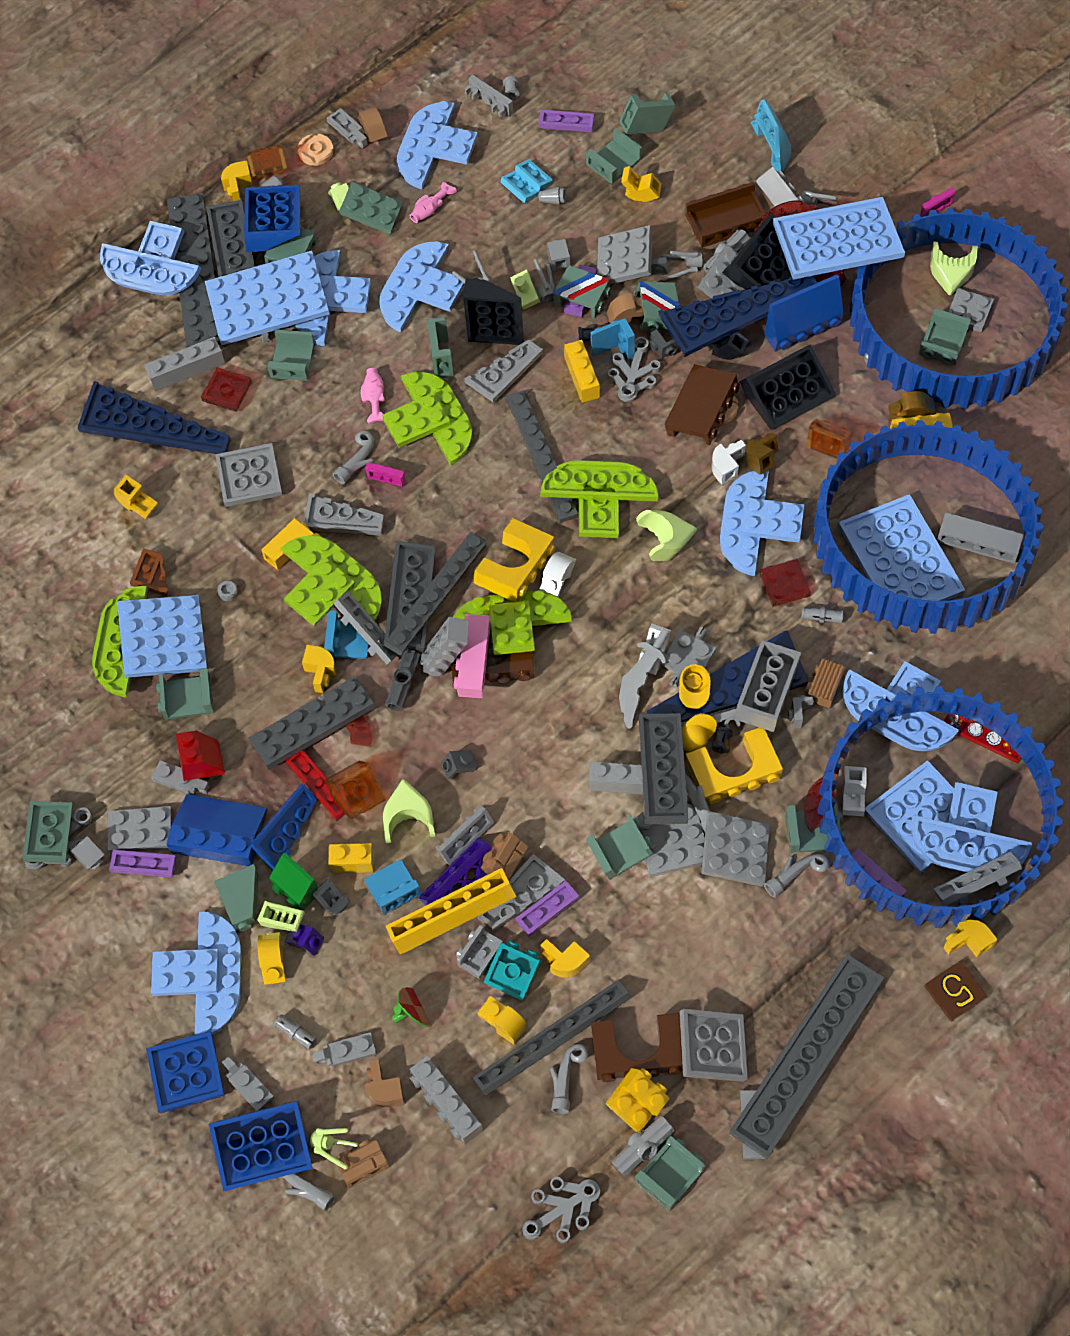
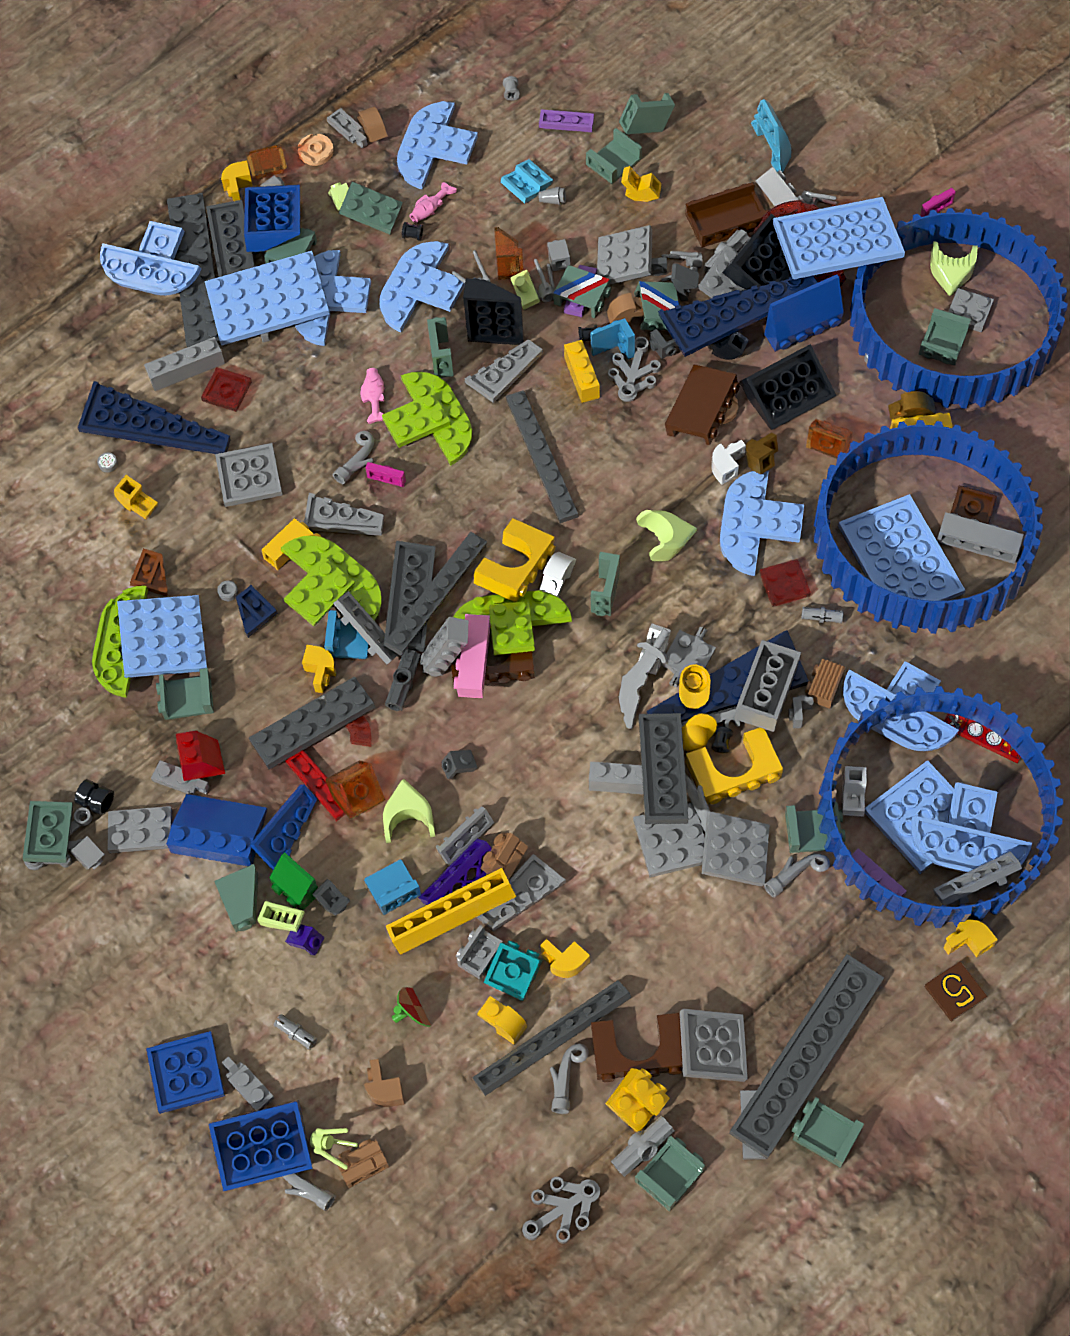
medium lavender plate [109,850,177,878] -> none
light blue plate [151,912,242,1035] -> none
yellow brick [258,932,286,985] -> none
sand green panel [268,329,314,381] -> none
light grey hinge [313,1032,377,1067] -> none
yellow brick [328,843,374,873] -> none
light grey brick [409,1056,483,1145] -> none
light grey plate [465,75,513,117] -> none
medium lavender plate [515,880,579,937] -> none
lime plate [540,461,658,538] -> none
sand green panel [586,813,654,880] -> none
clear red tile [804,776,835,832] -> none
none -> black wheel [74,779,114,815]
none -> tile [97,452,118,472]
none -> dark blue wing [236,585,278,638]
none -> black bush [402,222,423,241]
none -> clear orange slope [494,227,524,280]
none -> sand green panel [591,552,620,616]
none -> dark grey slope [671,264,699,301]
none -> sand green panel [792,1097,864,1168]
none -> reddish brown tile [950,485,997,524]

